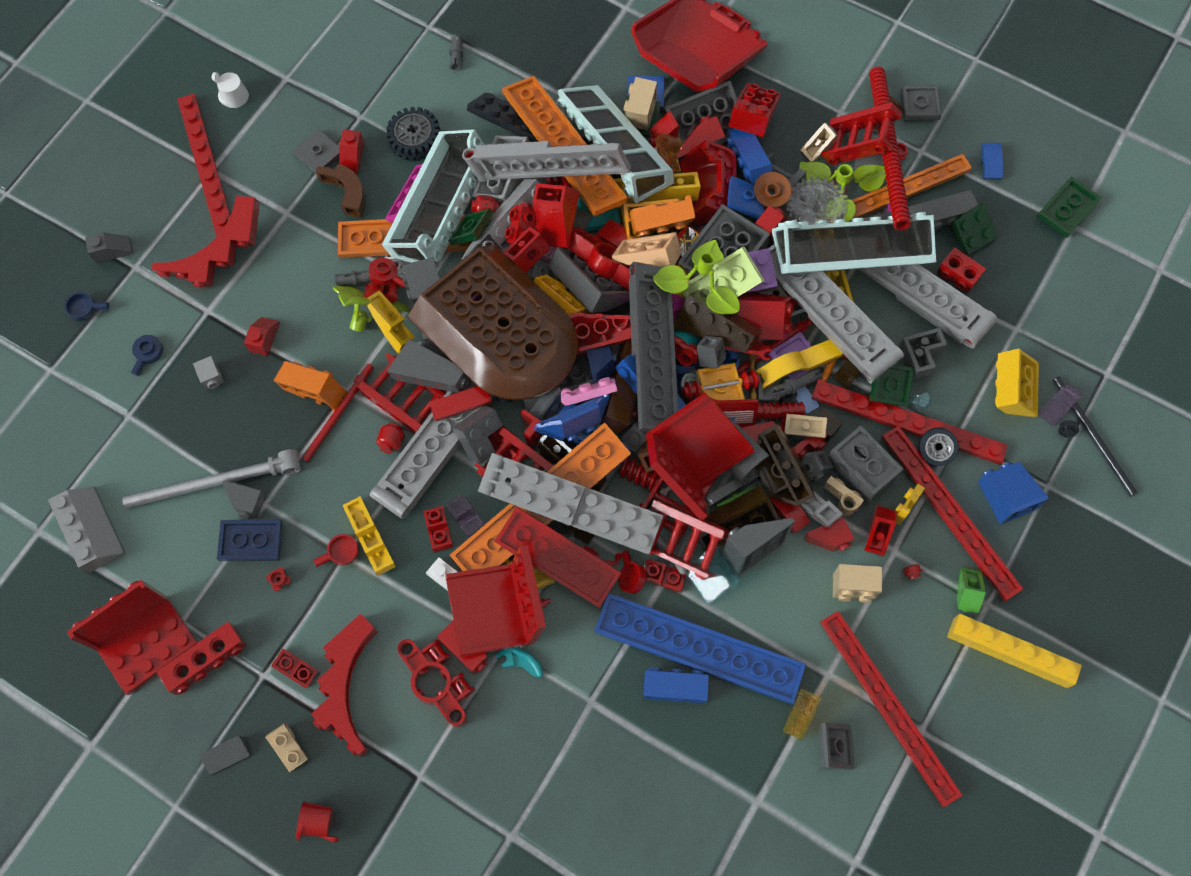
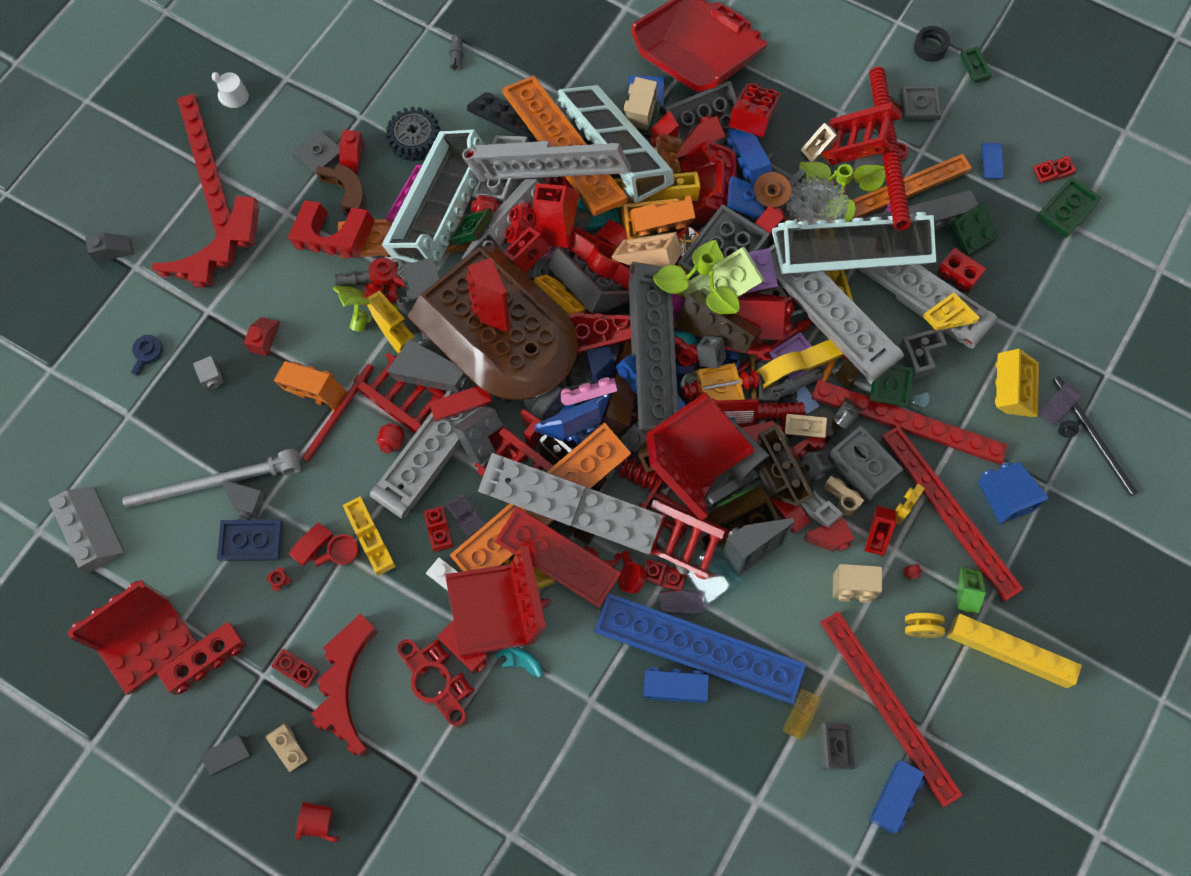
dark blue piece [64,292,110,321] -> none
wheel [919,427,959,466] -> none
none -> red arch [287,200,375,258]
none -> red slope [289,522,333,566]
none -> dark grey pin [397,297,419,335]
none -> red slope [466,258,511,332]
none -> clear purple slope [659,590,704,614]
none -> dark grey leg [834,397,862,429]
none -> blue brick [869,760,925,834]
none -> yellow head [905,613,945,638]
none -> black tyre [914,26,950,62]
none -> yellow wing [923,292,980,331]
none -> dark green plate [960,46,992,84]
none -> red slope [1033,155,1076,184]

